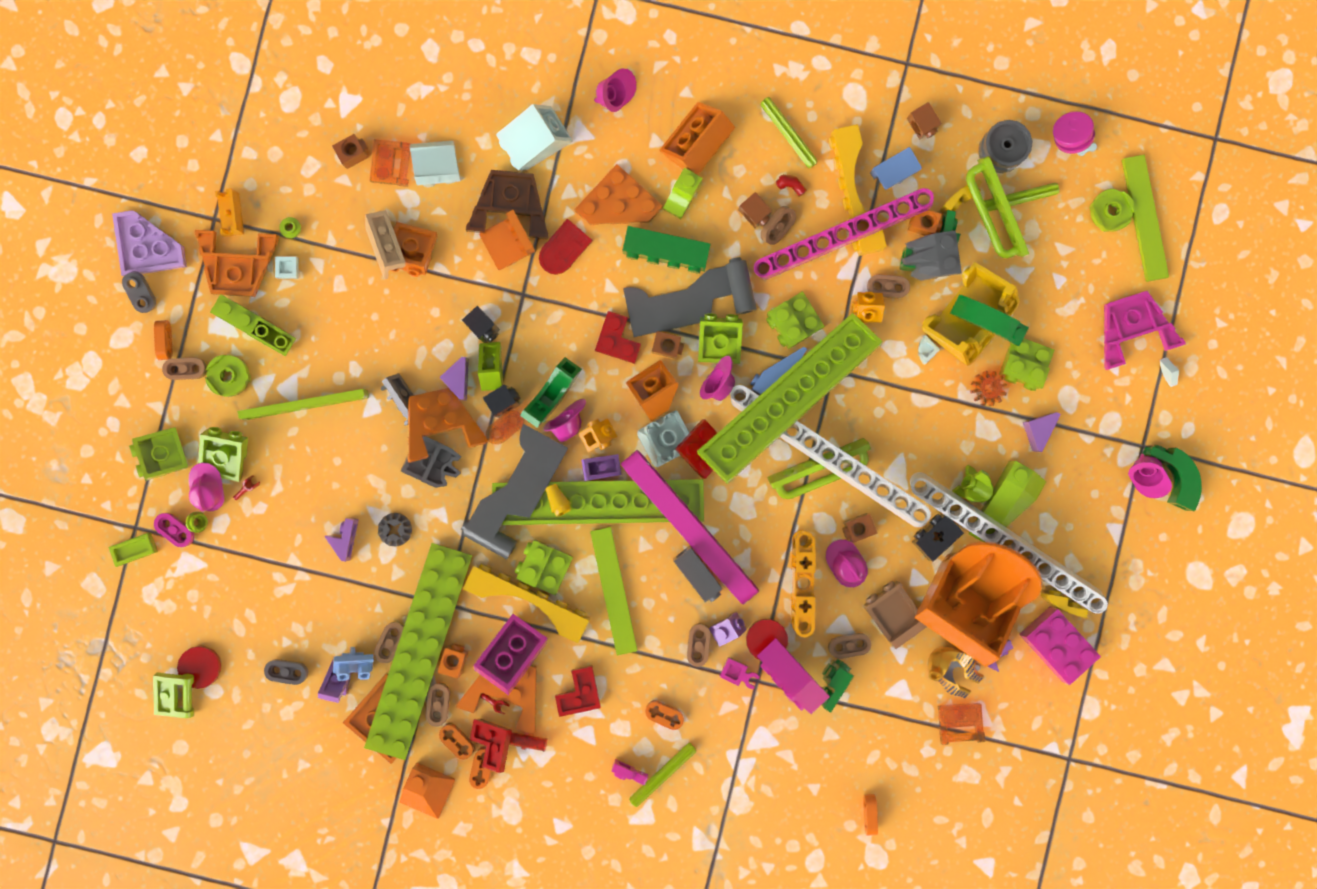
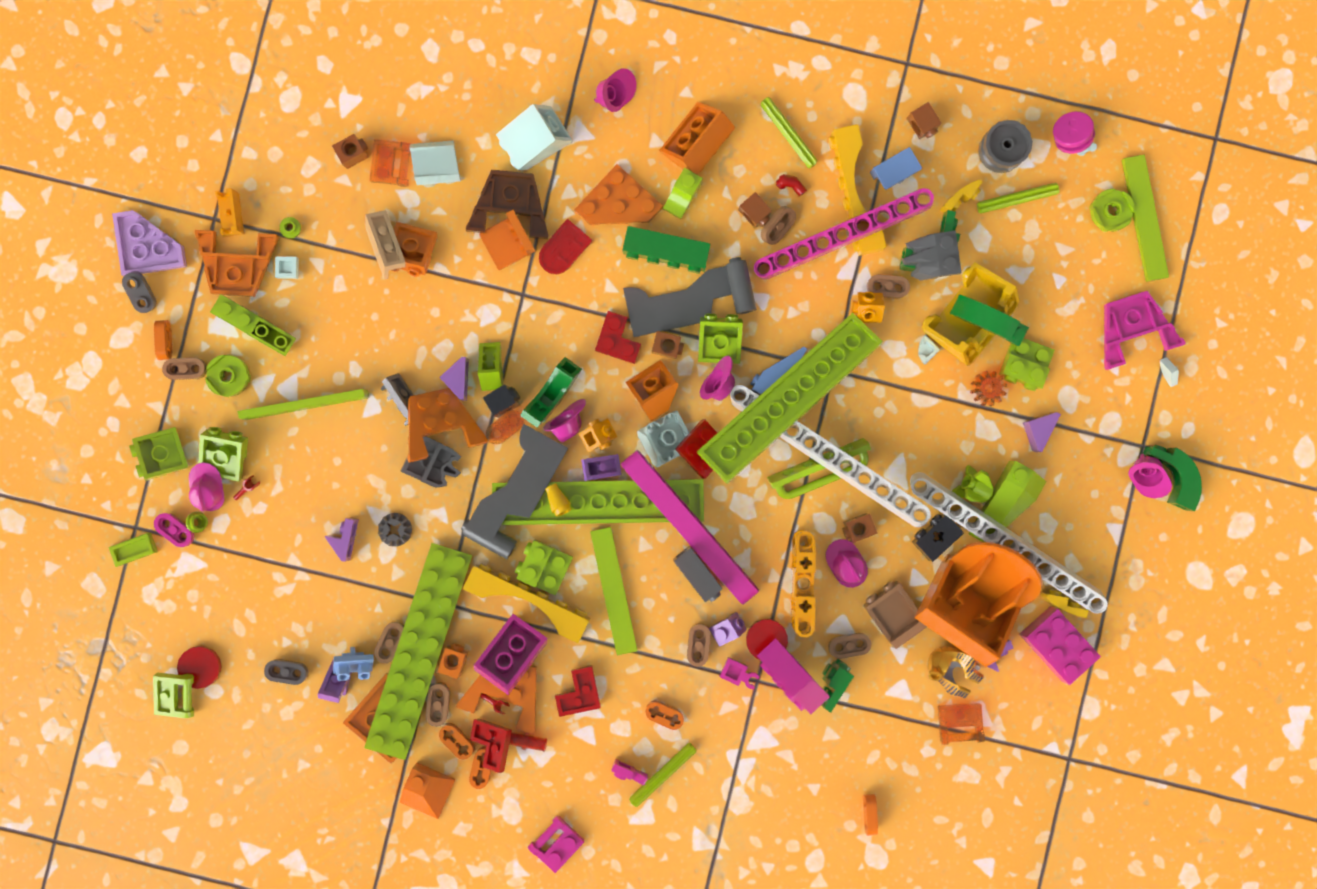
black brick [462,306,500,343] -> none
lime plate [766,291,825,350] -> none
orange brick [907,210,943,236] -> none
lime piece [966,156,1029,258] -> none
none -> dark pink plate [528,815,585,873]

